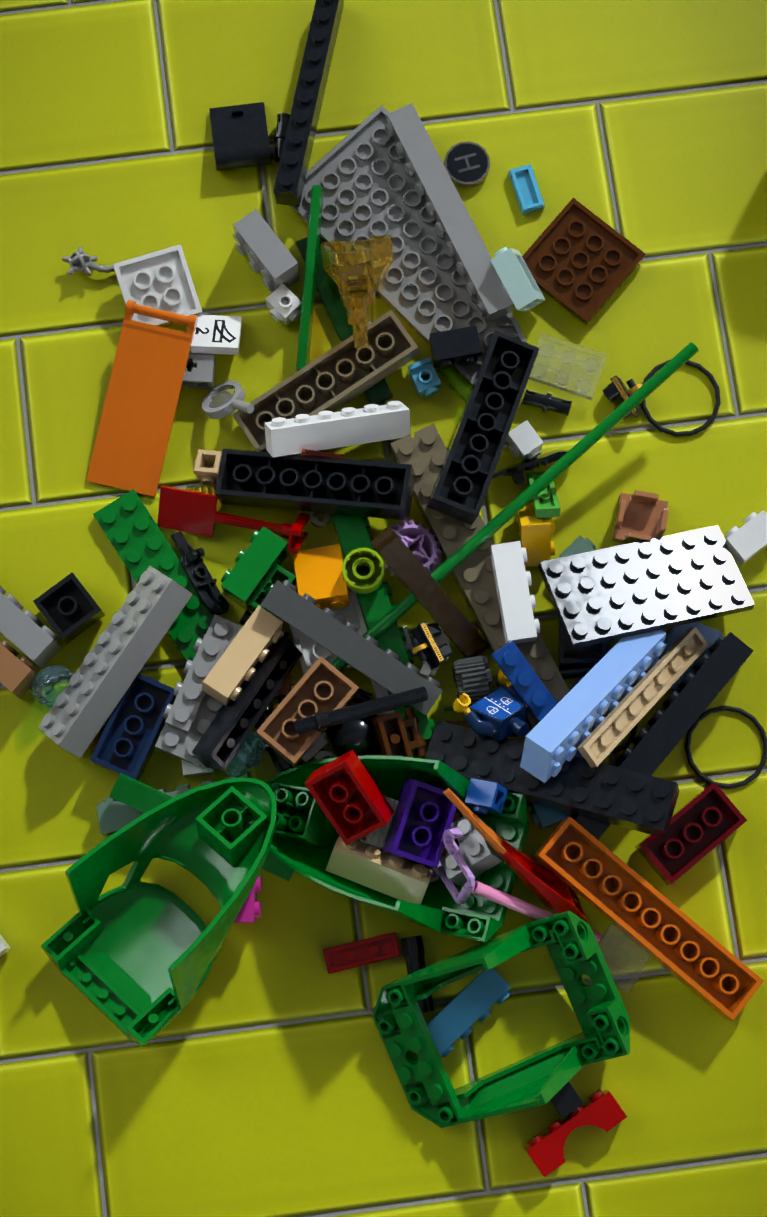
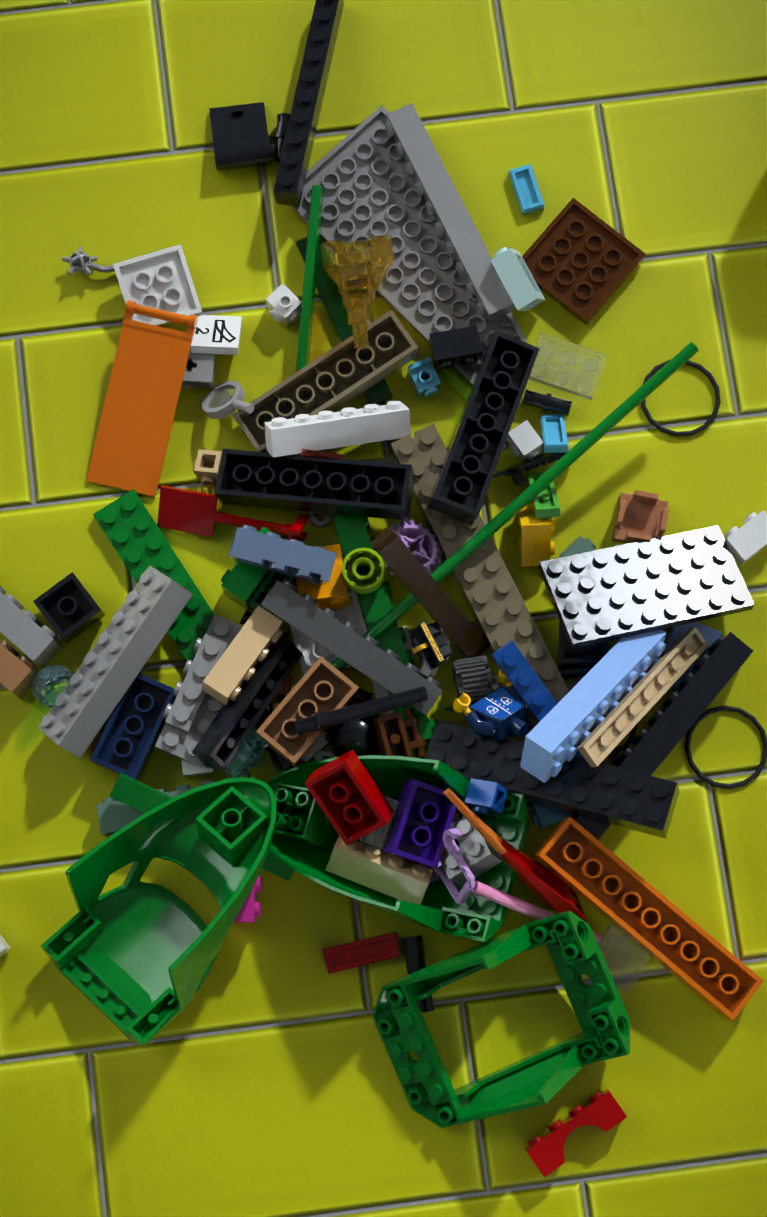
black piece [171,531,229,616] -> none
light grey brick [233,209,300,291] -> none
dark azure brick [427,968,511,1058] -> none
black tile [444,141,490,188] -> none
white brick [490,541,540,644] -> none
black brick [550,1082,584,1118] -> none
black hips [603,375,643,420] -> none
dark red brick [635,782,747,885] -> none
none -> sand blue wedge [227,525,337,586]
none -> medium azure tile [540,414,568,453]

